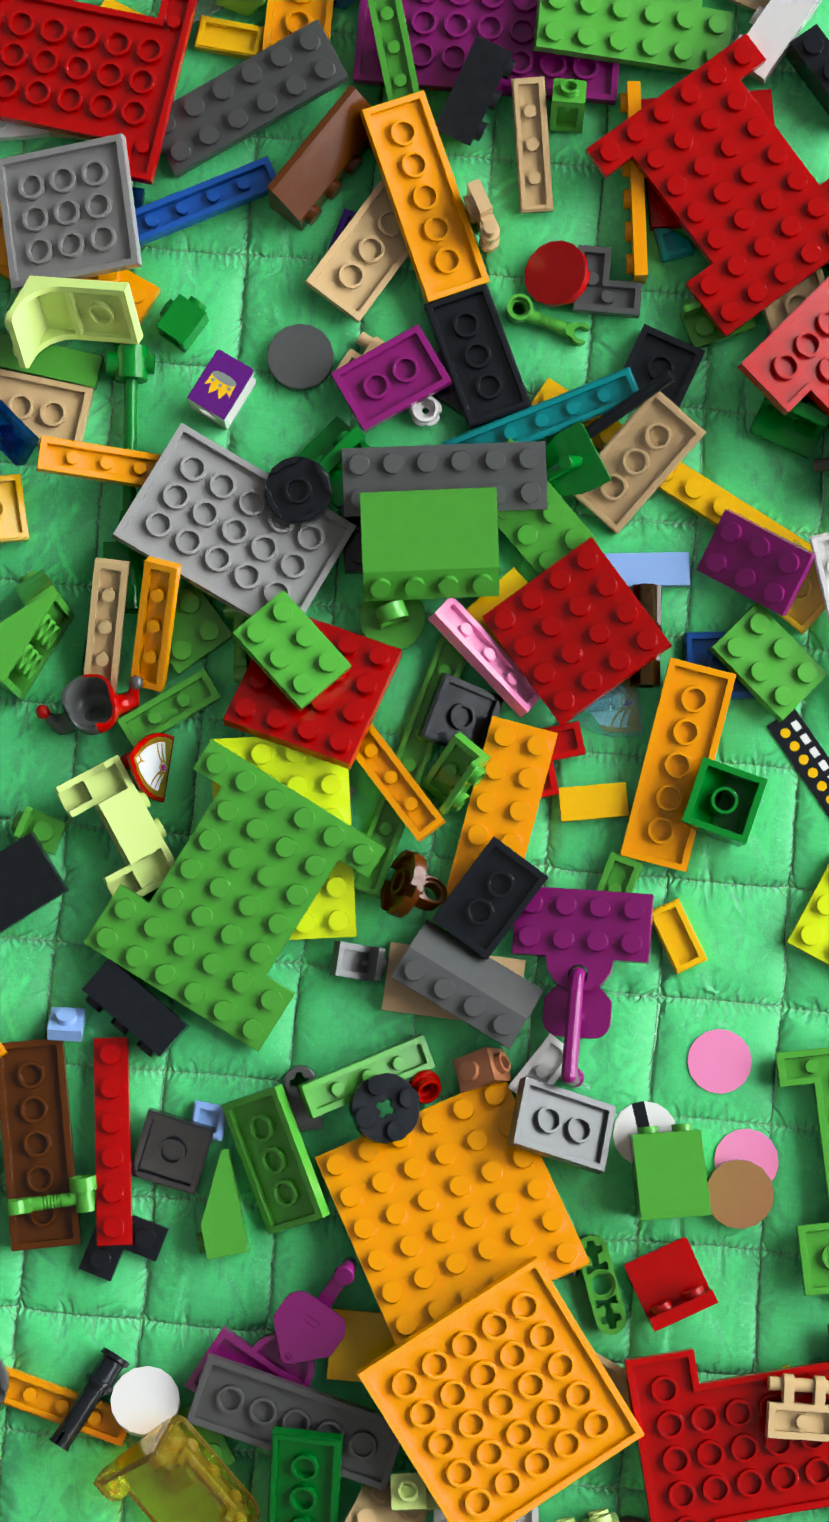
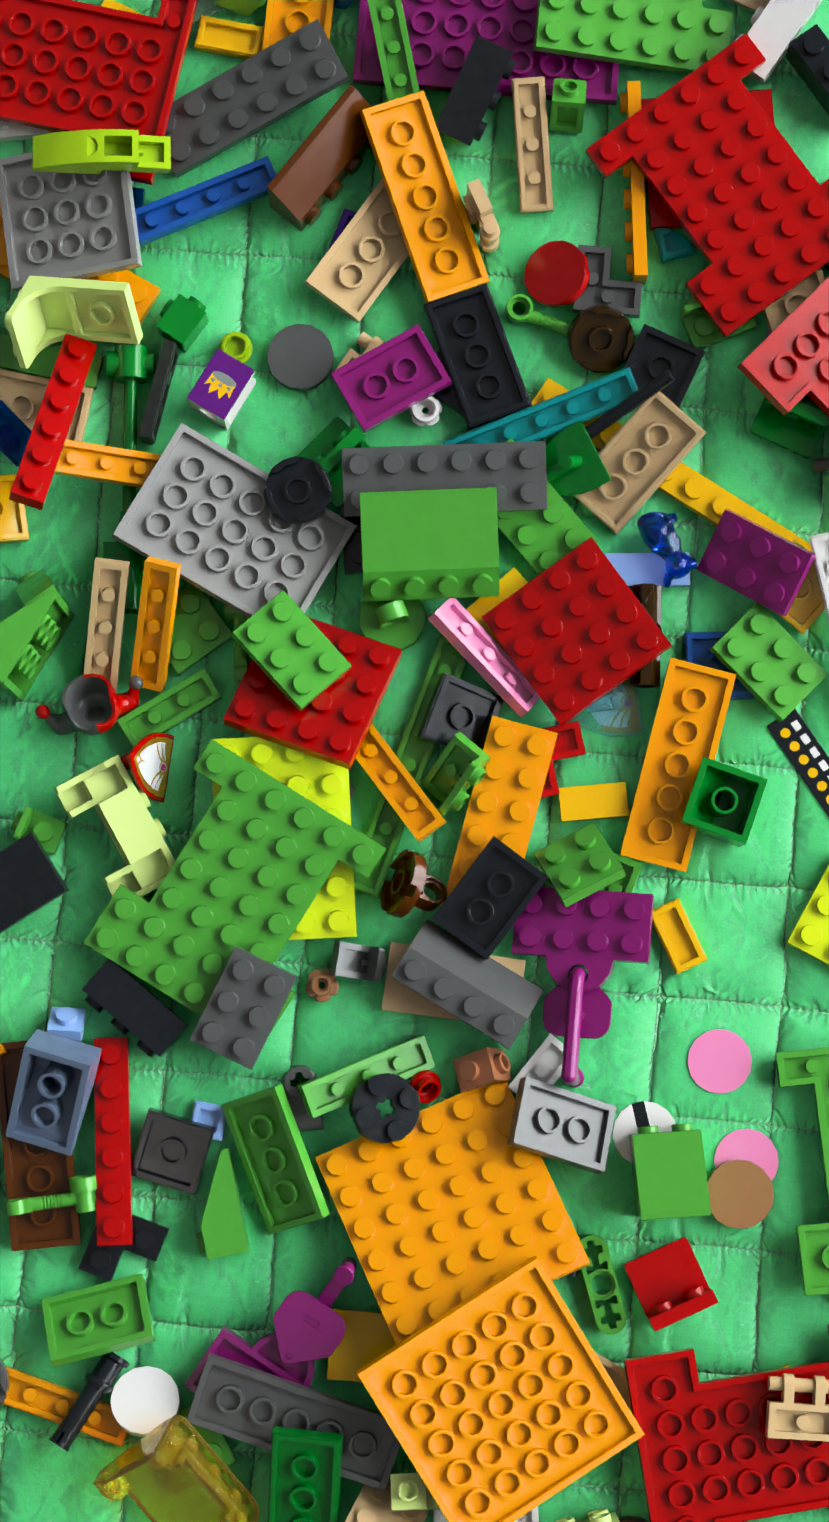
none -> sand blue slope [5,1029,102,1156]
none -> red plate [9,334,98,510]
none -> lime slope [32,129,171,175]
none -> bright green plate [41,1273,155,1367]
none -> pearl dark grey tile [138,339,179,445]
none -> dark grey plate [190,946,298,1070]
none -> lime plate [219,332,253,364]
none -> medium nougat plate [305,969,339,1002]
none -> bright green plate [534,822,626,908]
none -> dark brown tile [567,305,634,373]
none -> clear blue animal [637,512,698,587]

